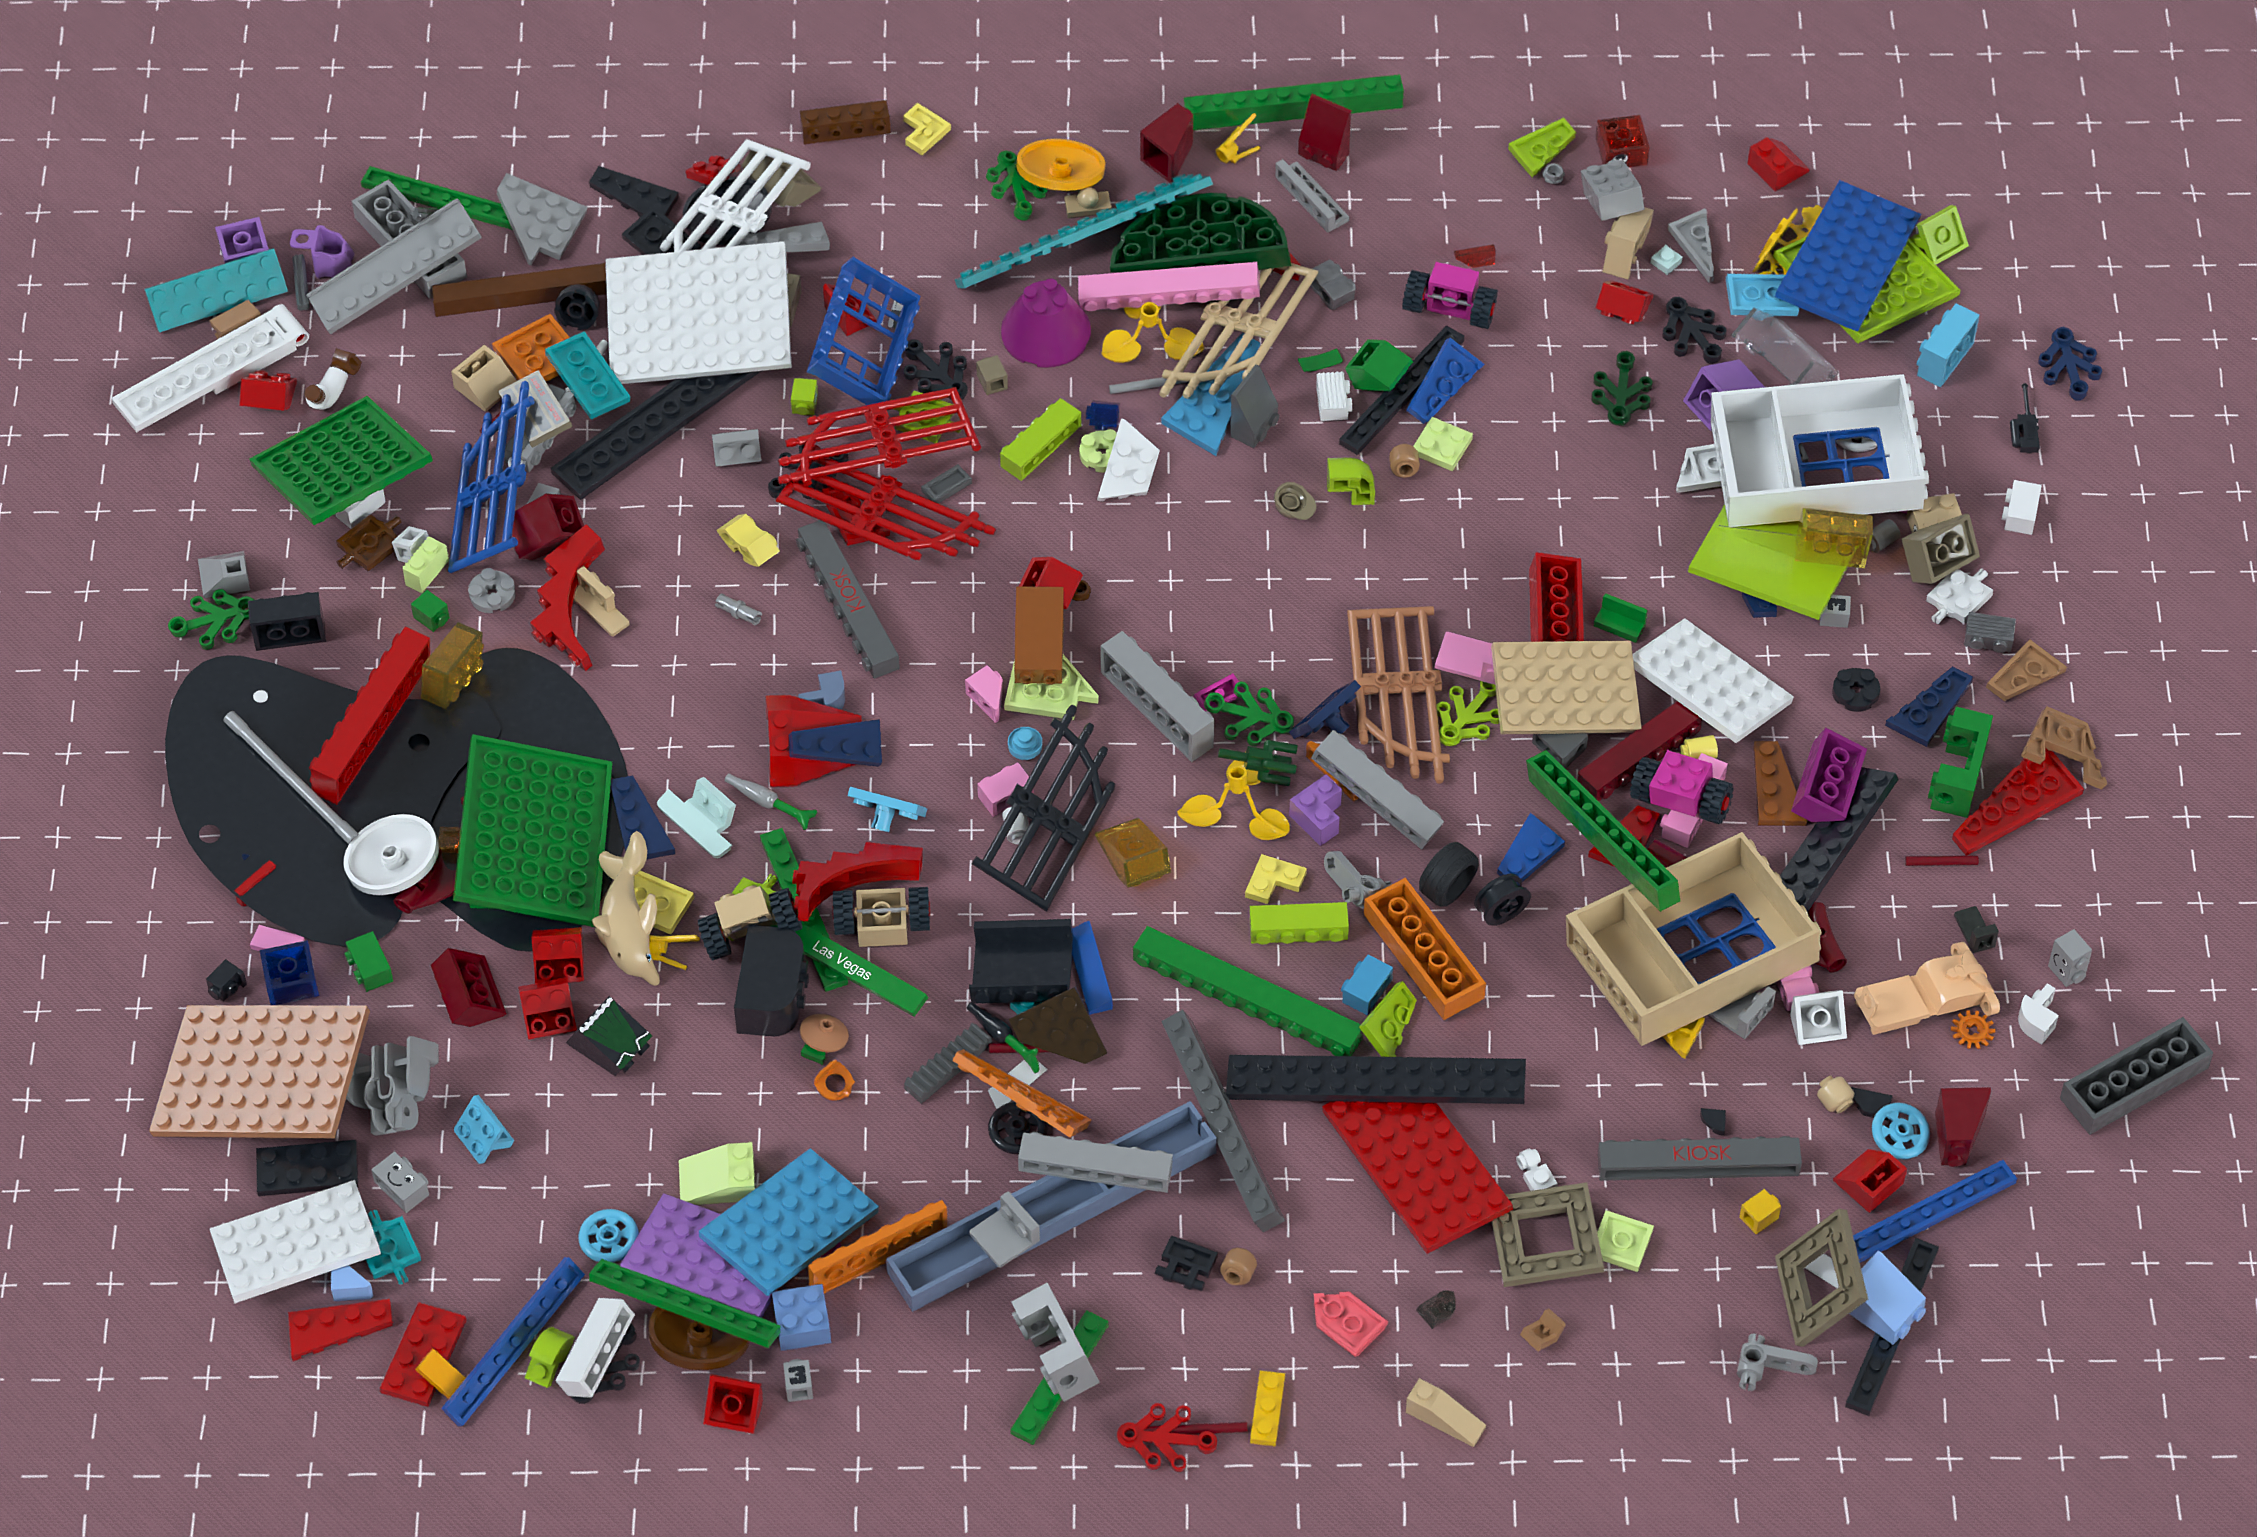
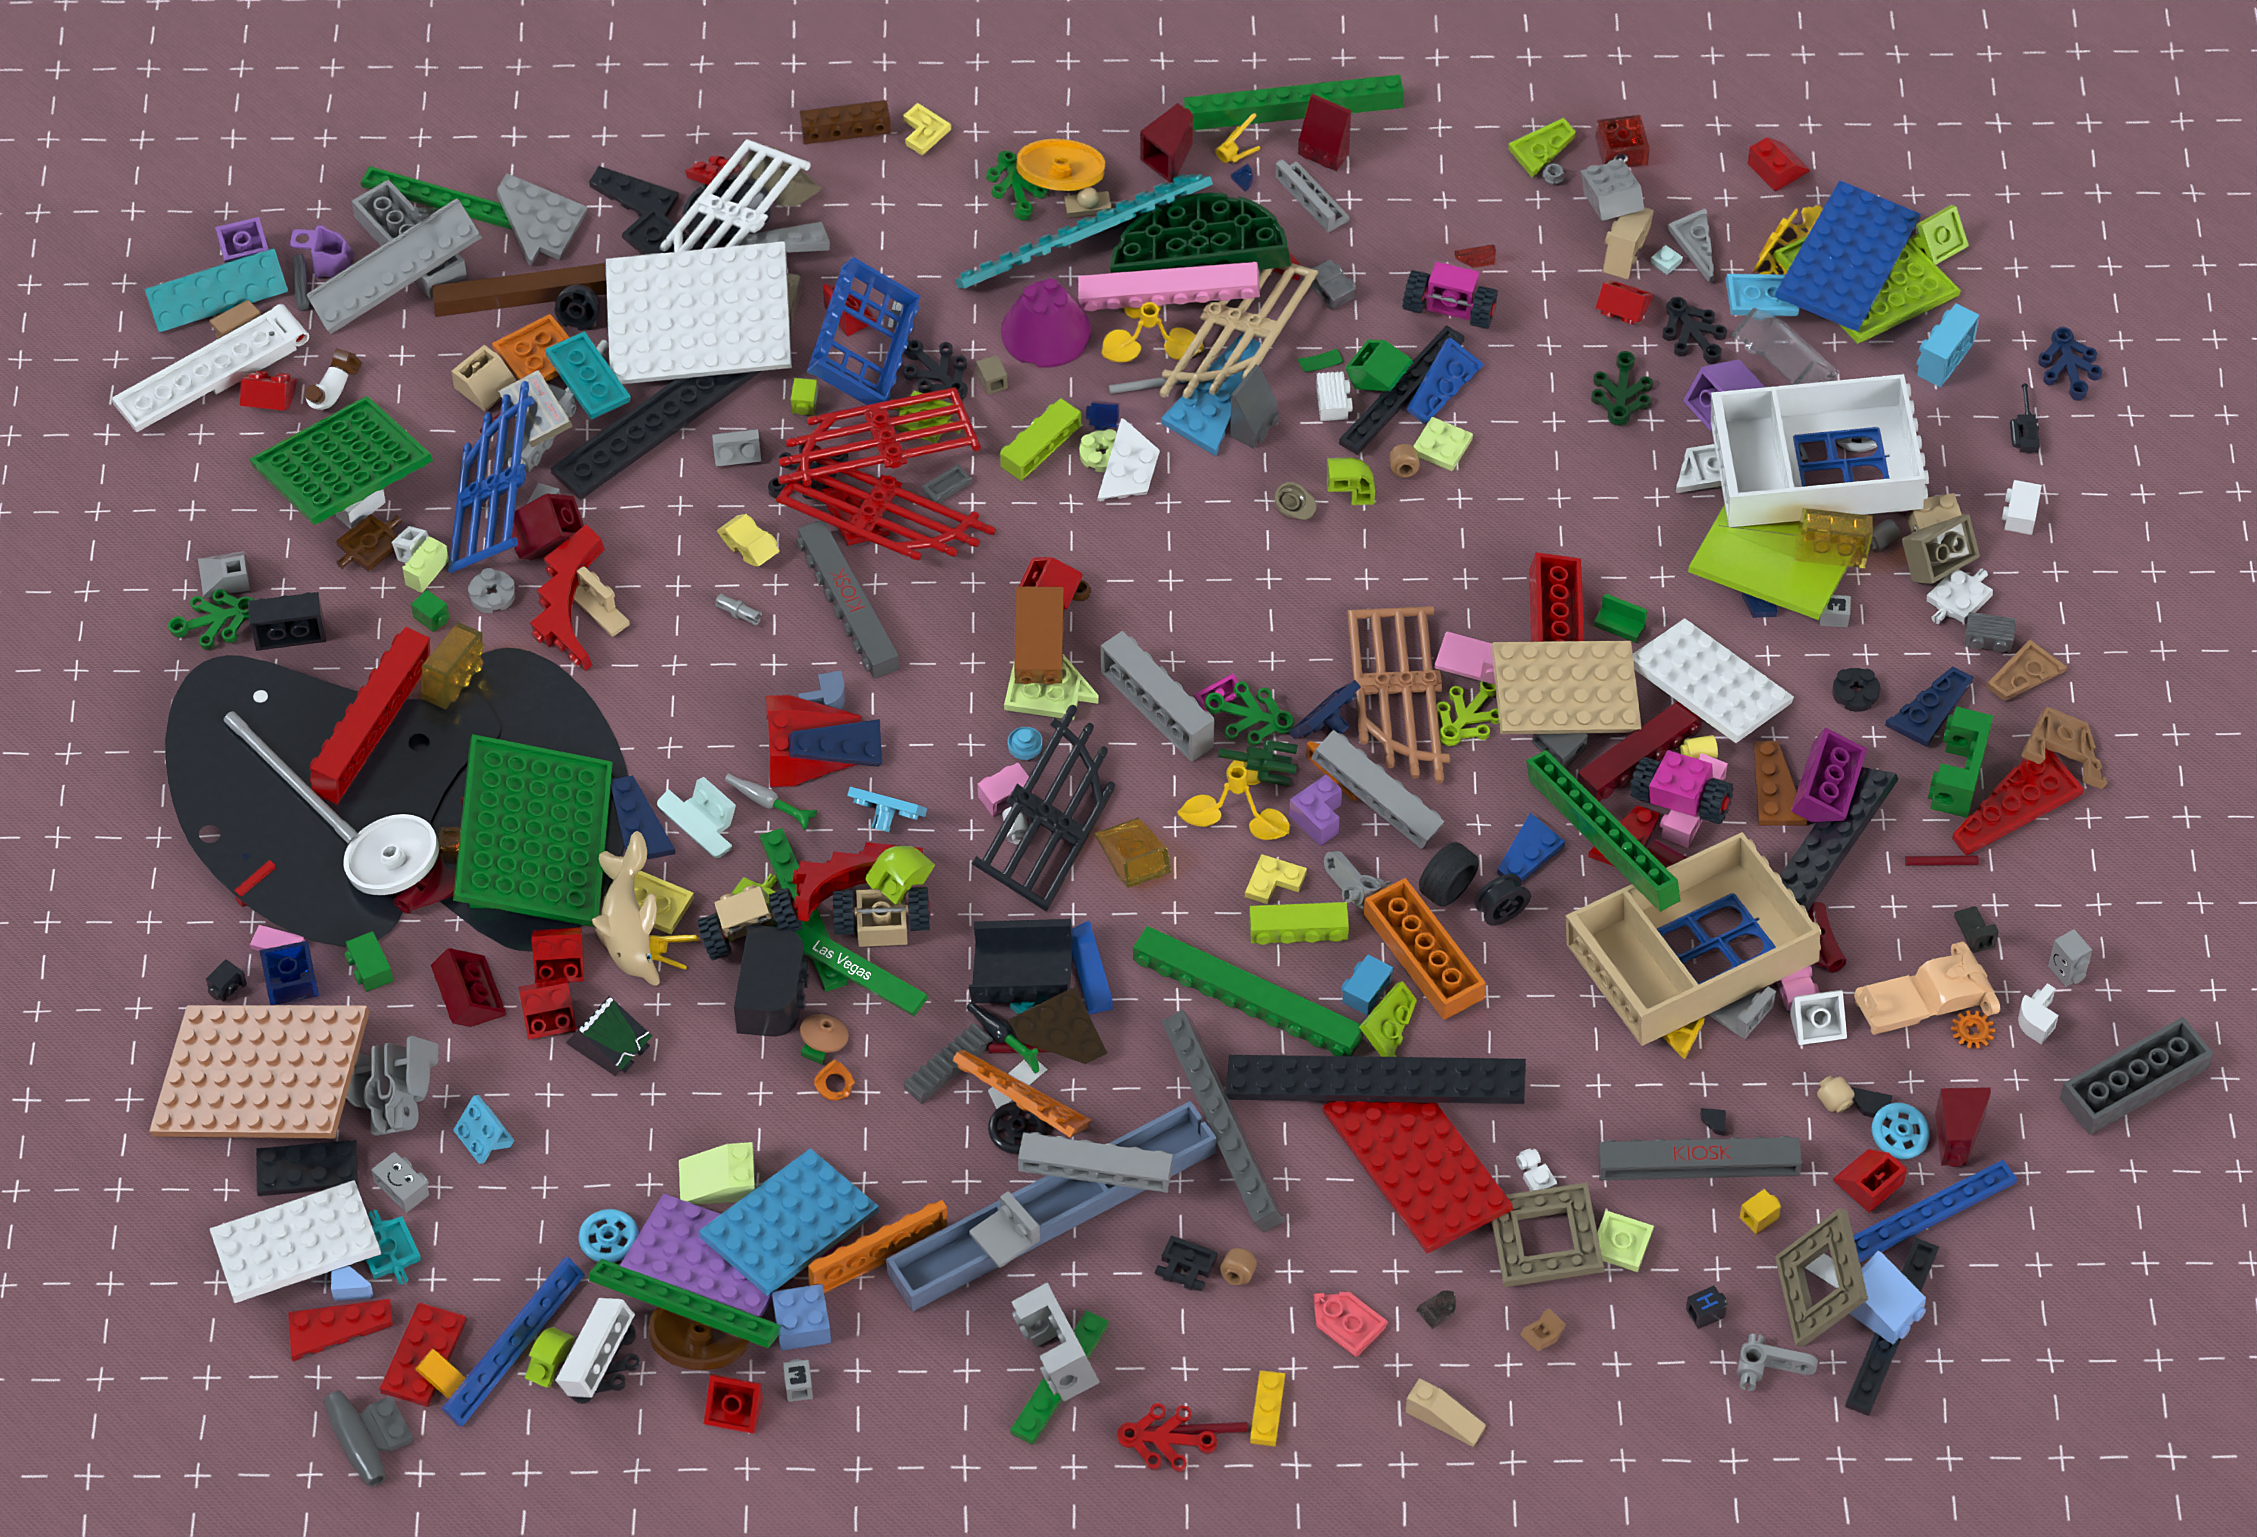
bright pink slope [965,665,1003,723] -> none
none -> dark grey plate [324,1391,413,1487]
none -> lime brick [866,846,935,904]
none -> clear blue tile [1231,164,1253,192]
none -> black brick [1686,1285,1728,1329]

